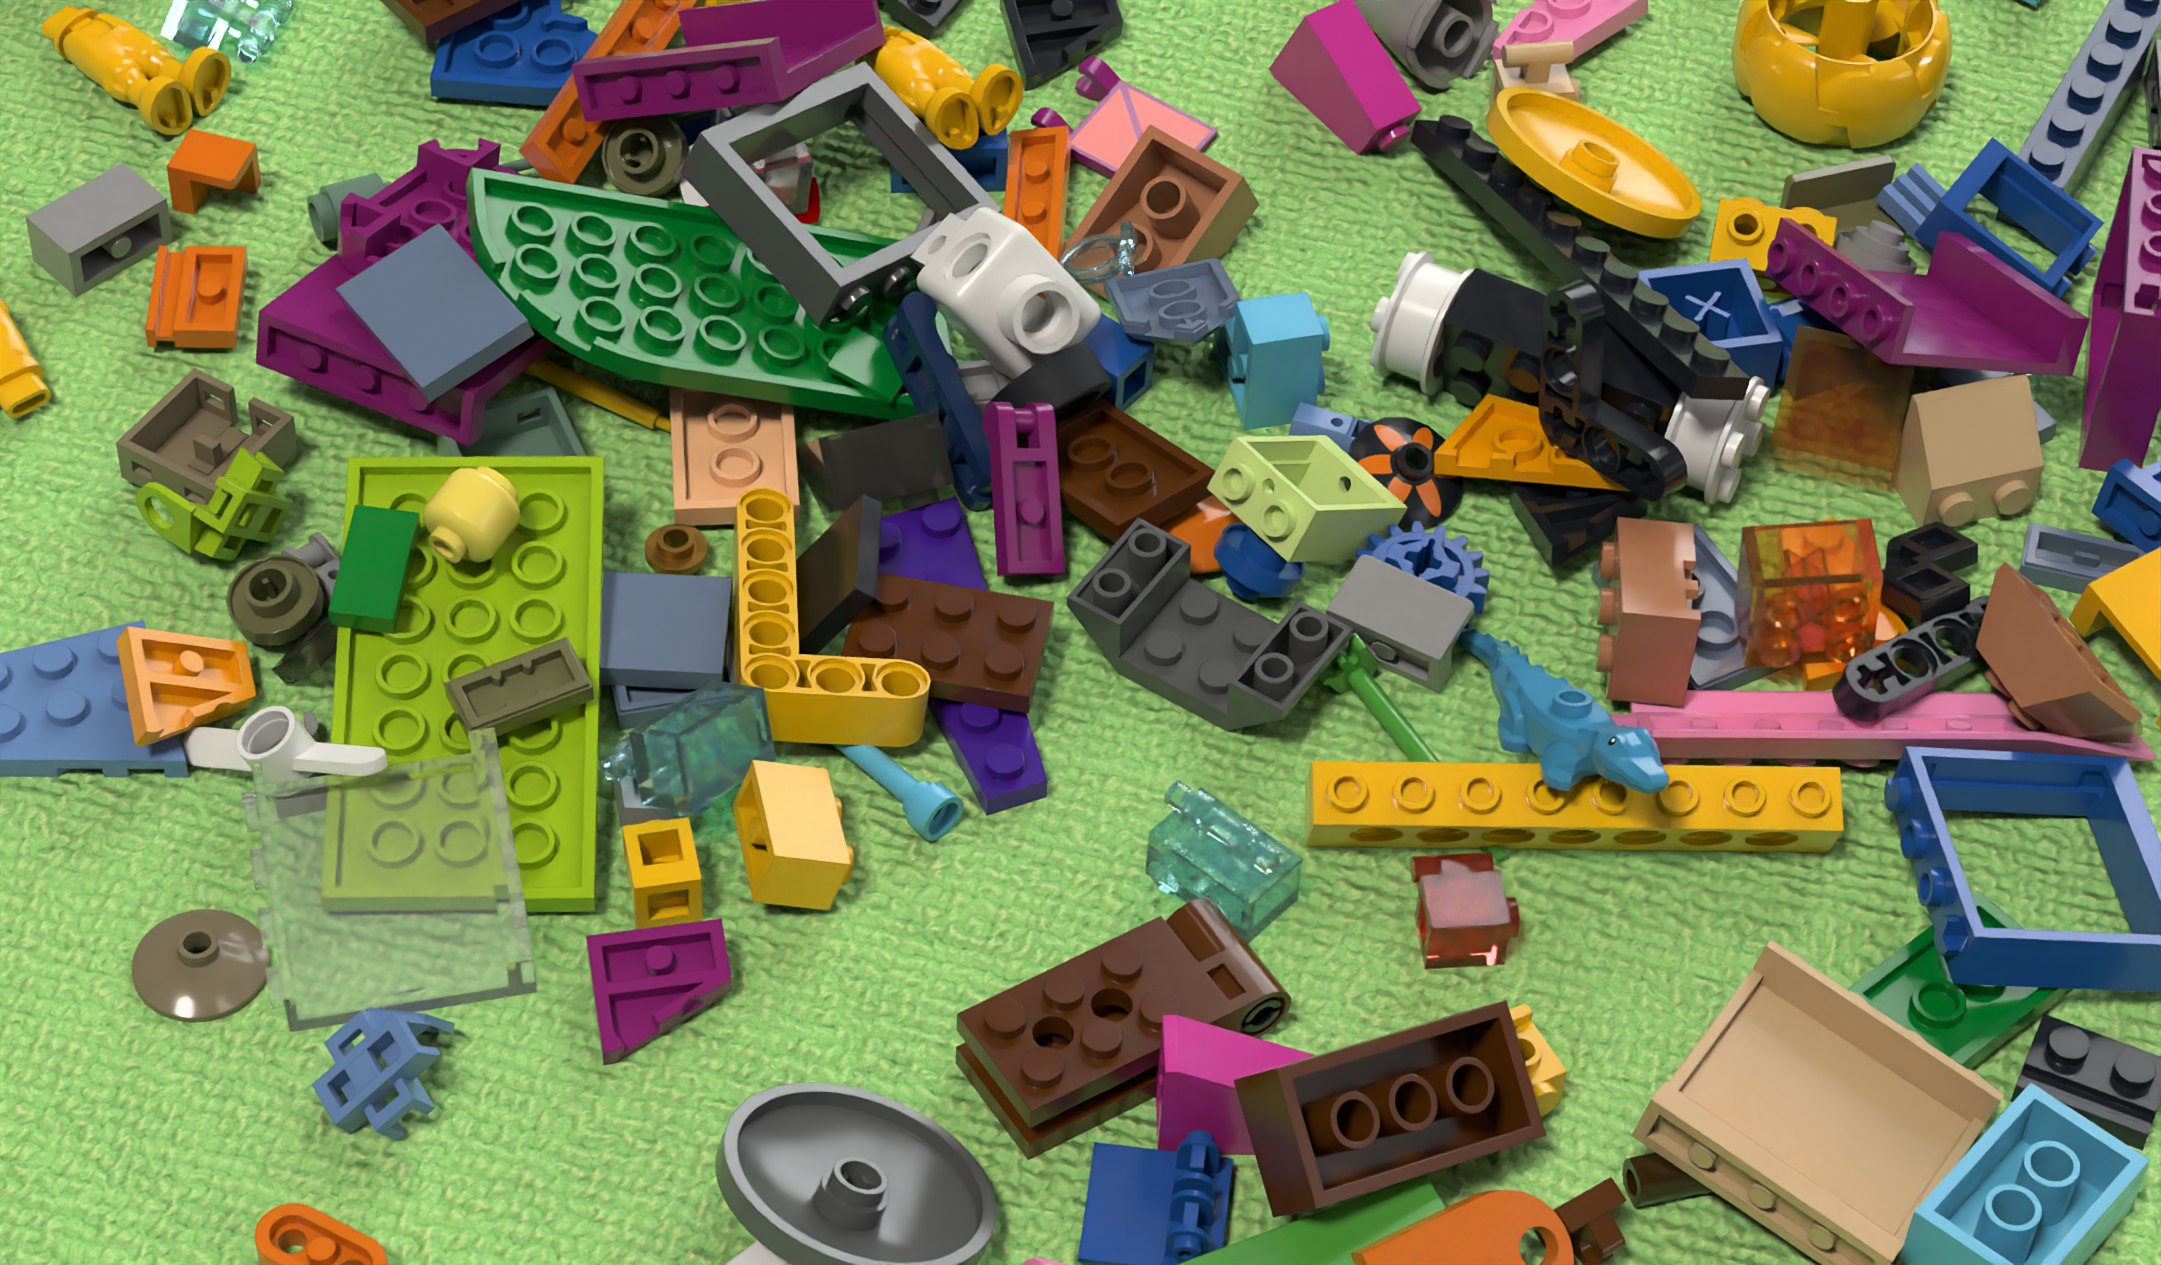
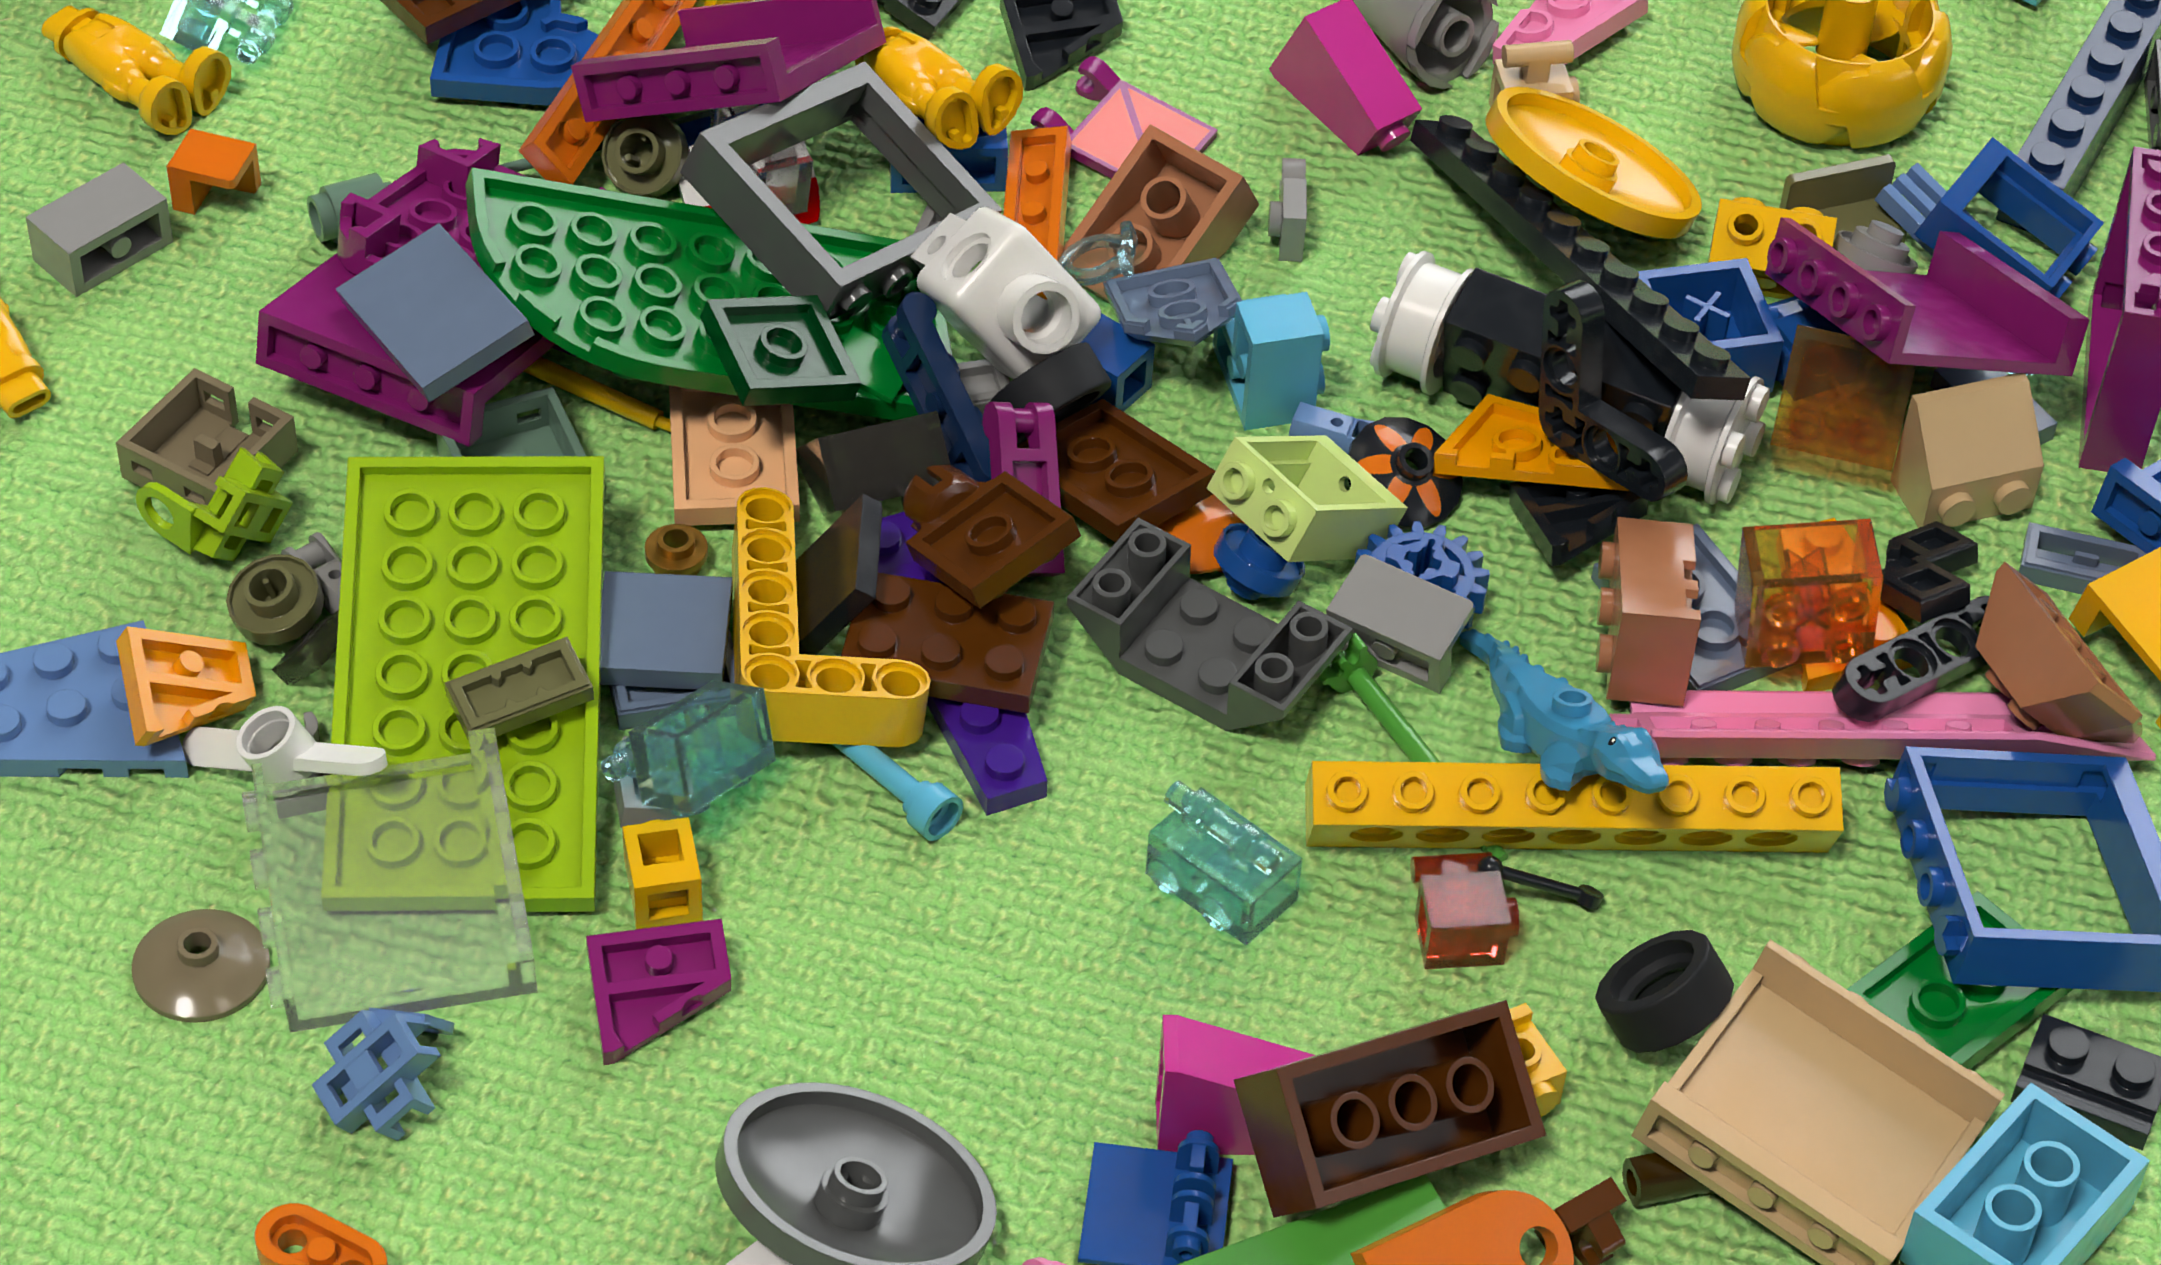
orange plate [145,245,248,348] -> none
green tile [328,505,421,634] -> none
light yellow head [423,466,520,563] -> none
yellow brick [732,760,854,910] -> none
reddish brown hinge [955,898,1291,1160] -> none
none -> dark green plate [700,295,861,406]
none -> reddish brown plate [903,465,1081,609]
none -> light grey plate [1268,158,1307,262]
none -> black hinge [1477,856,1604,910]
none -> black tyre [1595,930,1734,1053]

